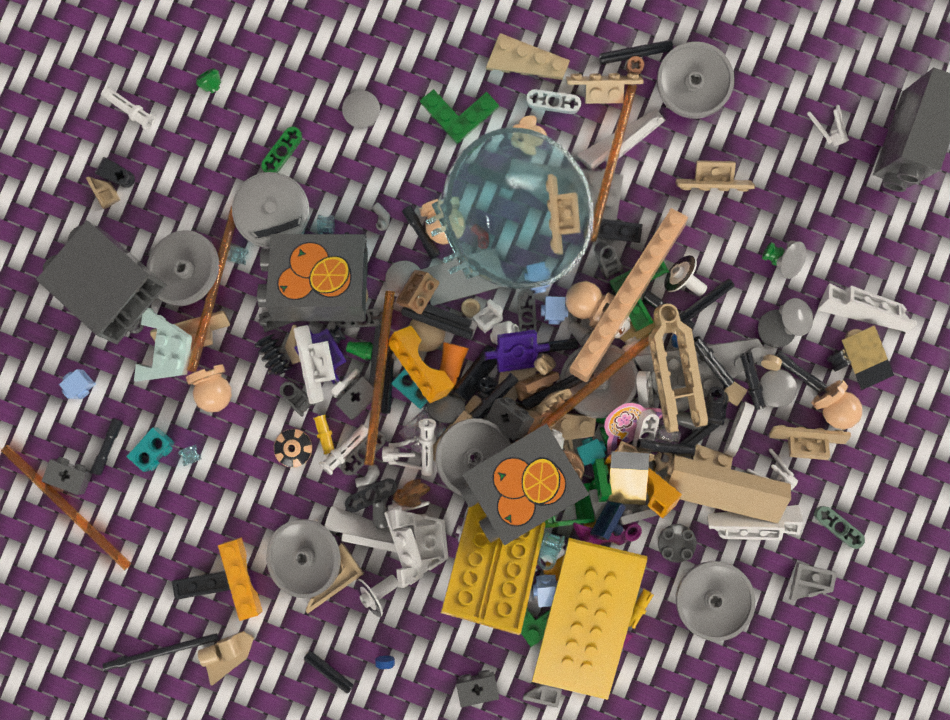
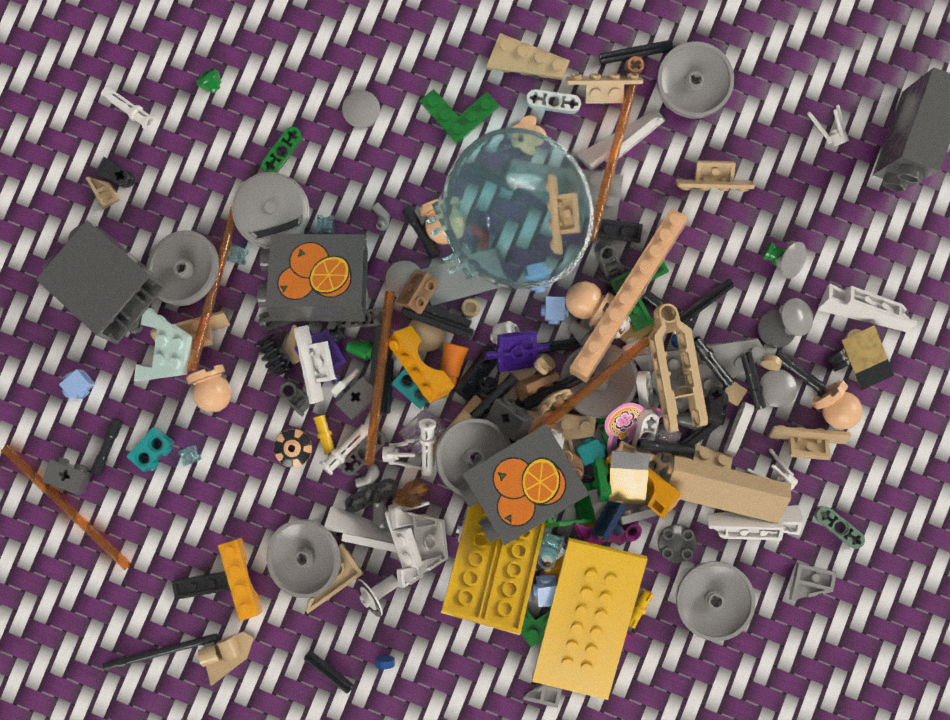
dark grey dish [427,393,465,424] -> none
dark grey brick [456,670,499,708] -> none
white bracket [473,299,503,333] -> none
dark grey beam [517,289,537,332] -> none
white piece [664,255,707,296] -> none

